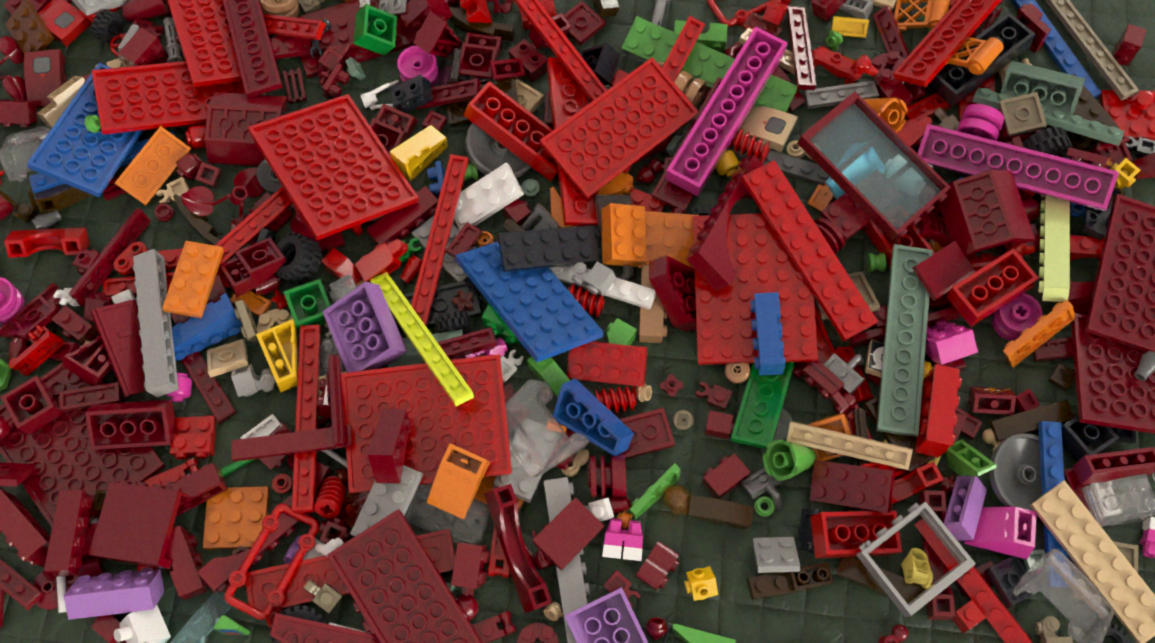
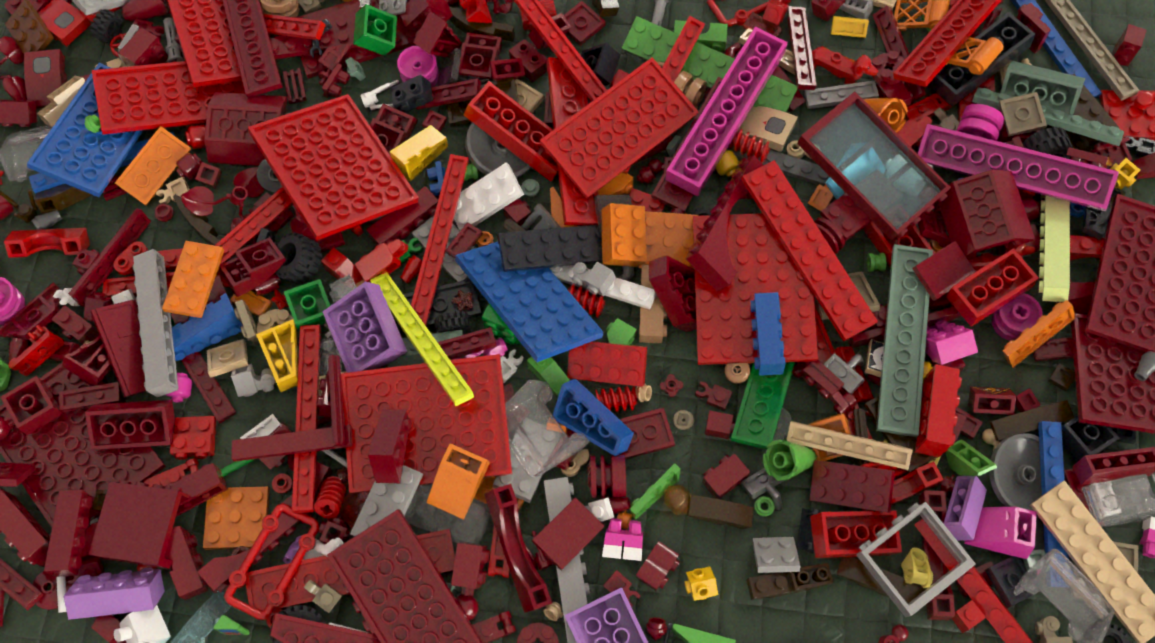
bright green plate [825,30,843,51] -> none

